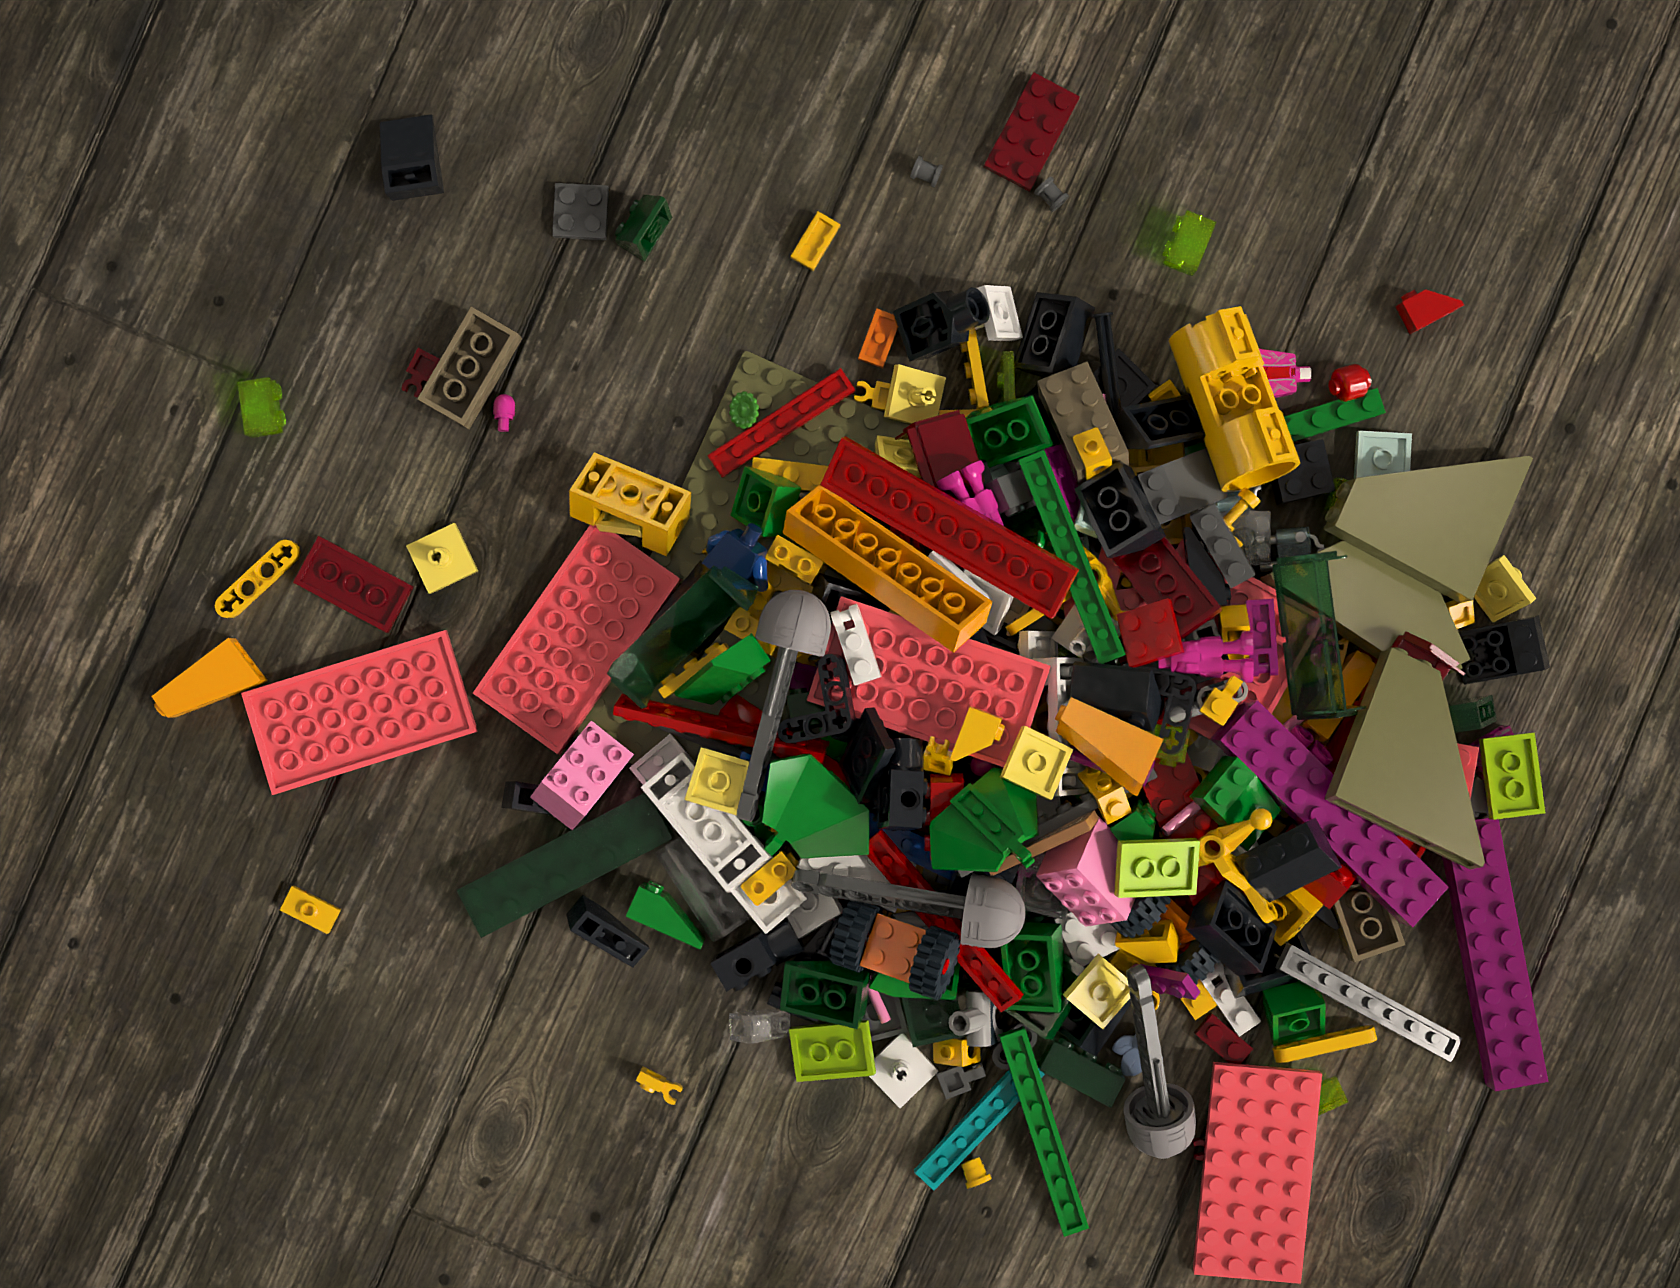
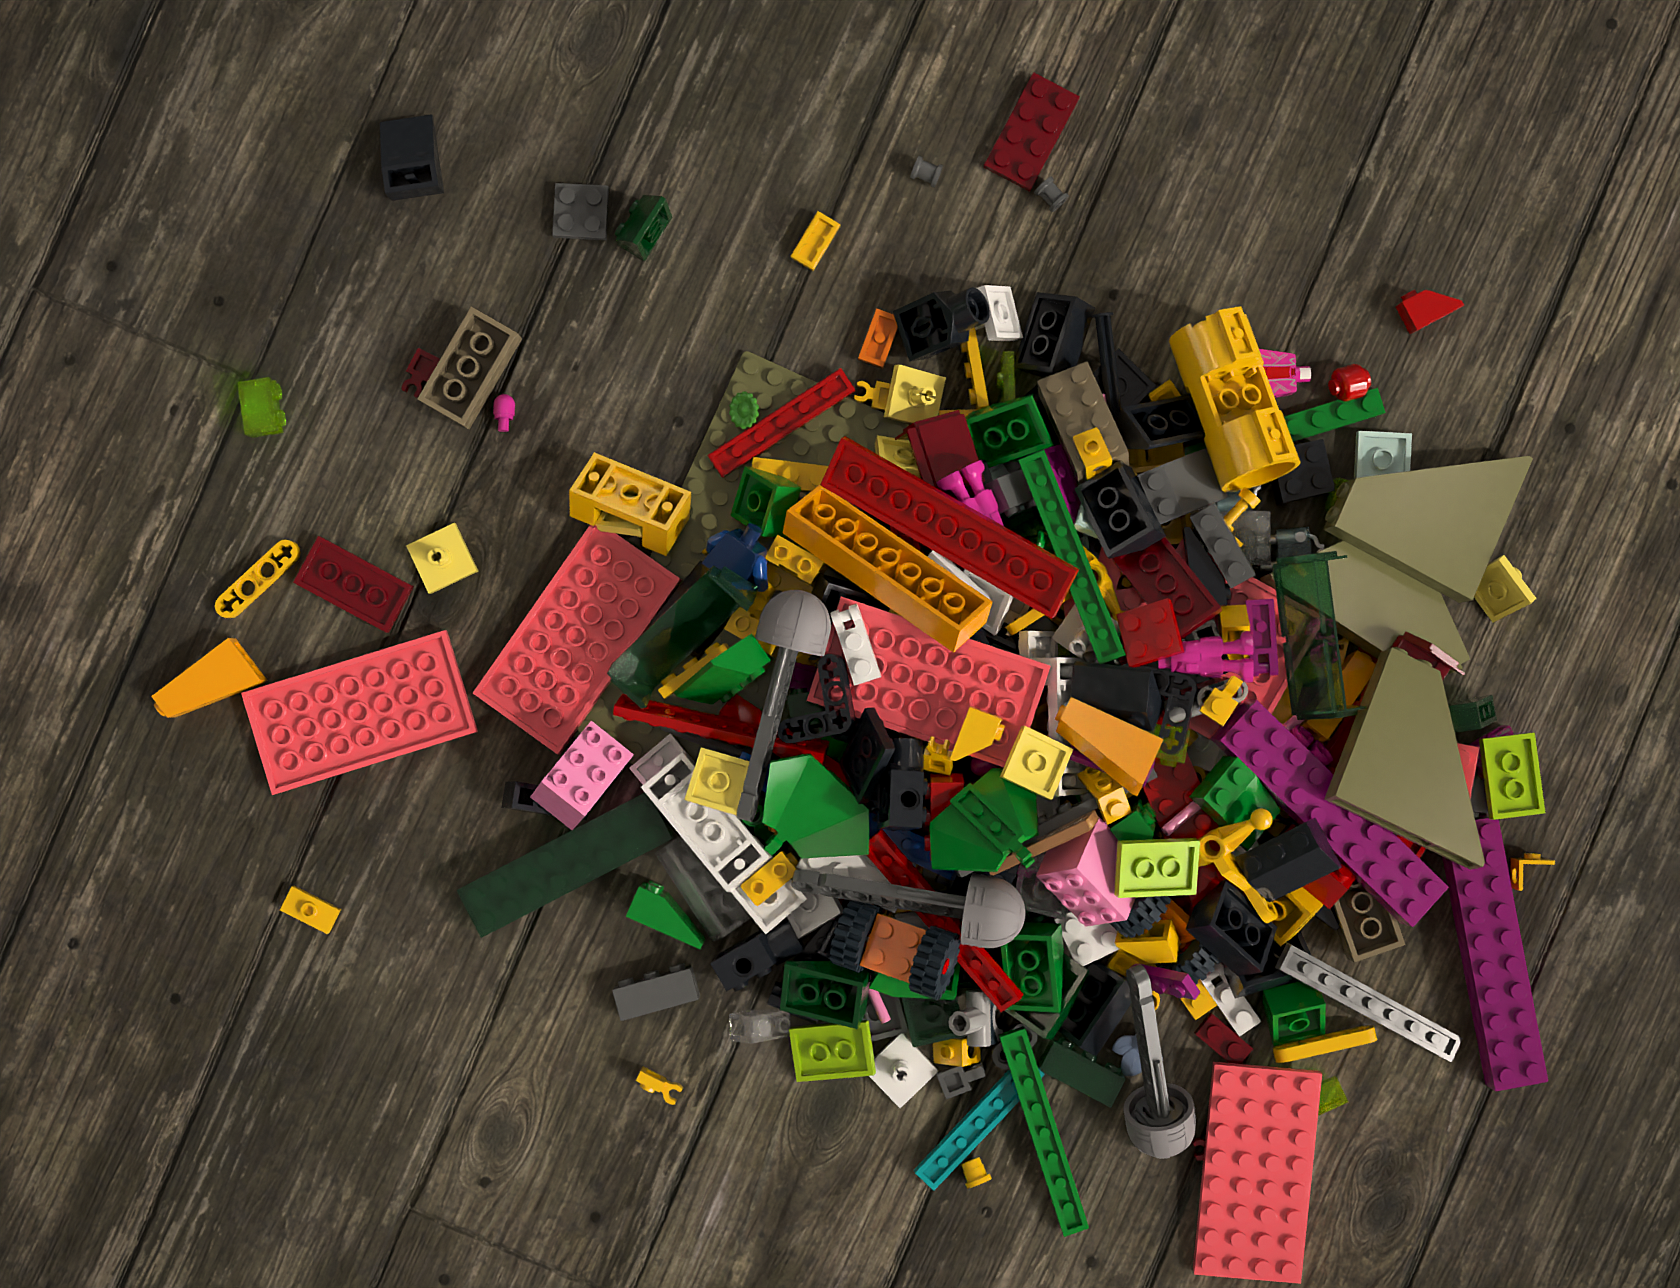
black slope [566,895,650,968] -> none
light yellow tile [1063,953,1130,1029] -> none
clear neon green brick [1162,210,1216,276] -> none
yellow plate [1445,600,1475,629] -> none
black slope [1458,615,1550,685] -> none
none -> dark grey brick [612,963,700,1021]
none -> yellow bracket [1510,853,1555,891]

